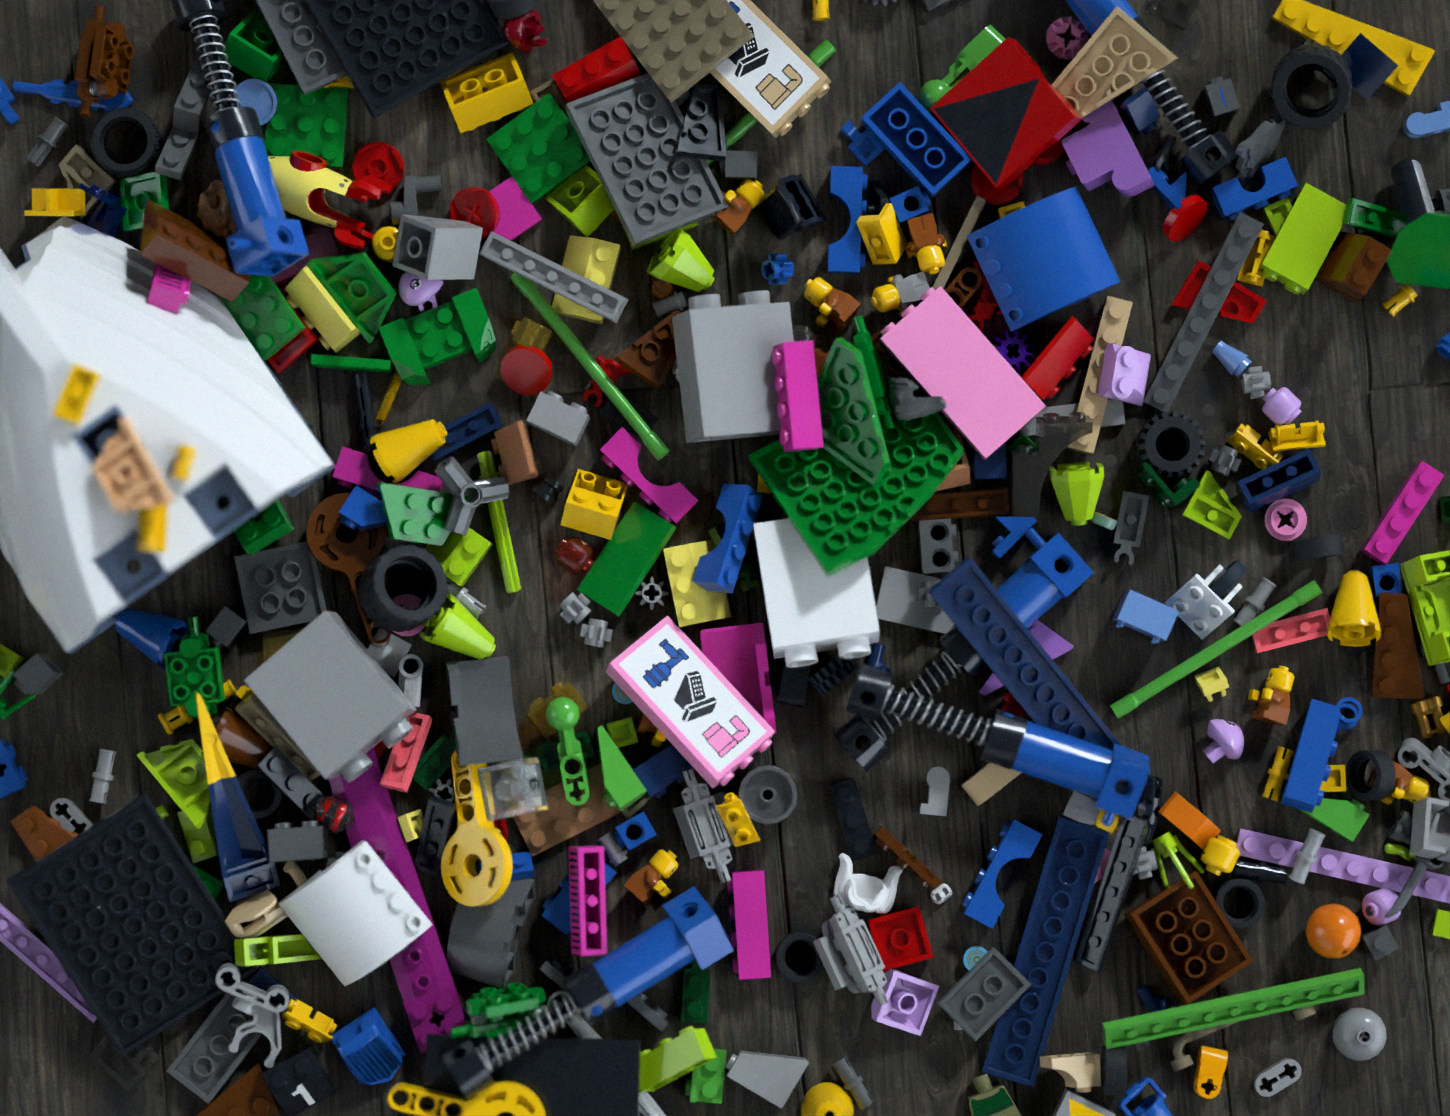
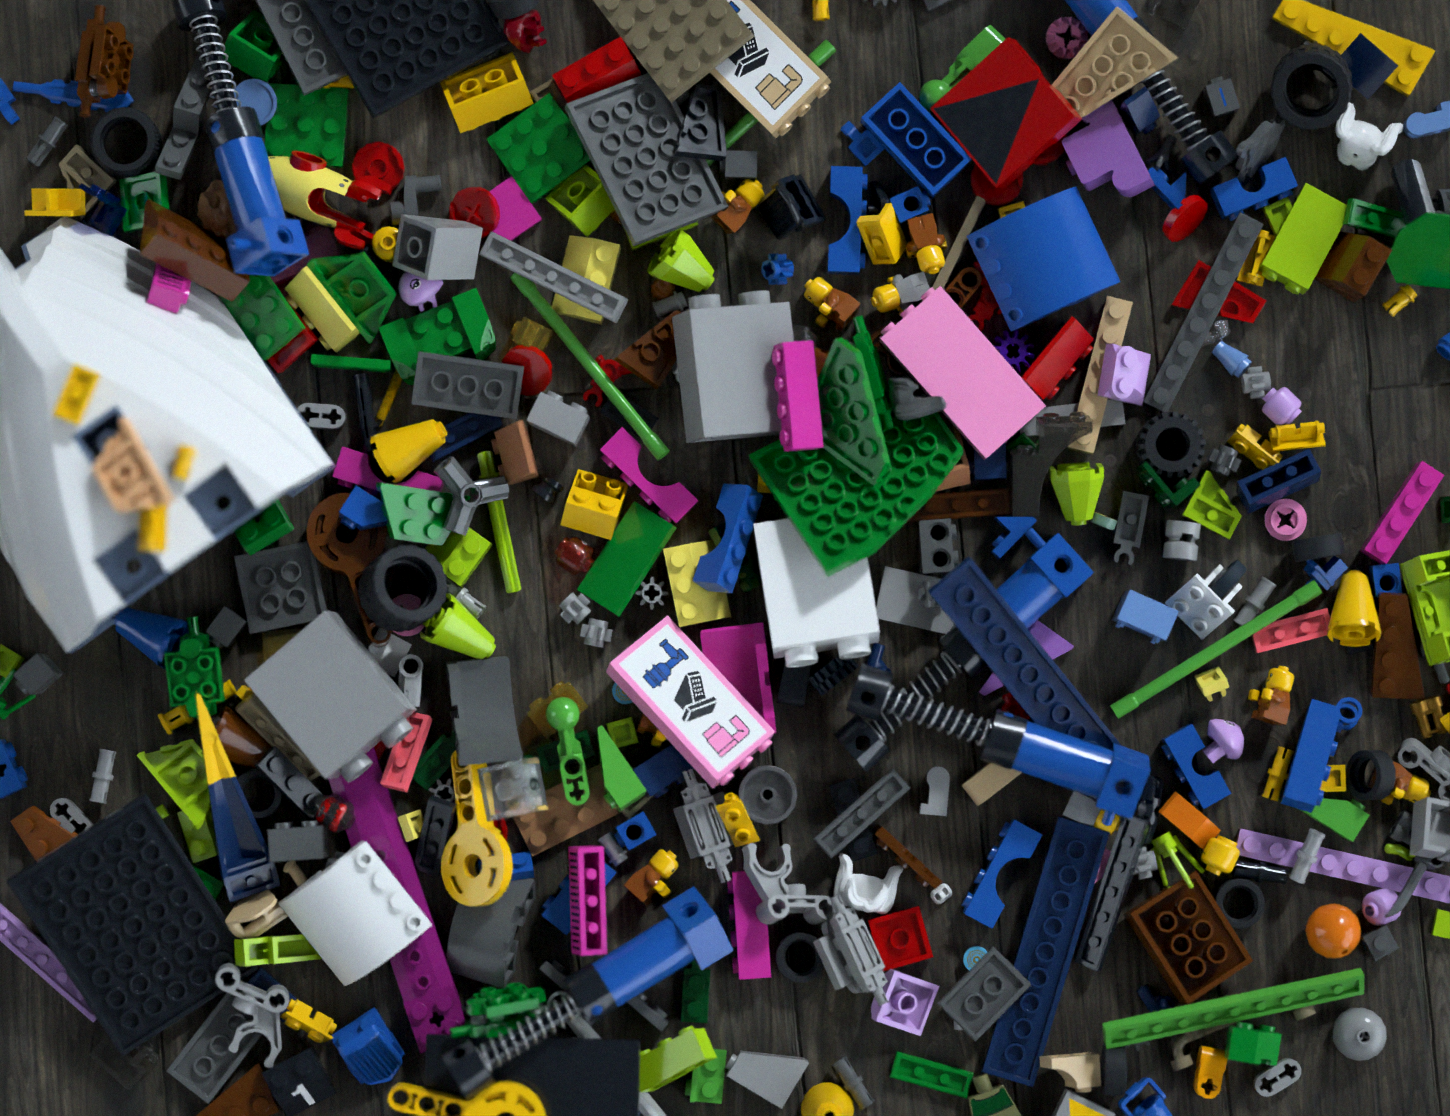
none -> light grey beam [297,403,347,429]
none -> dark grey plate [411,351,524,419]
none -> light grey piece [742,843,836,925]
none -> dark grey tile [813,768,910,859]
none -> green tile [890,1051,974,1099]
none -> blue arch [1161,724,1231,809]
none -> light grey wheel [1163,520,1201,561]
none -> clear arm [1202,320,1231,346]
none -> green brick [1224,1022,1282,1066]
none -> blue piece [1303,556,1348,590]
none -> white hair [1335,103,1403,170]

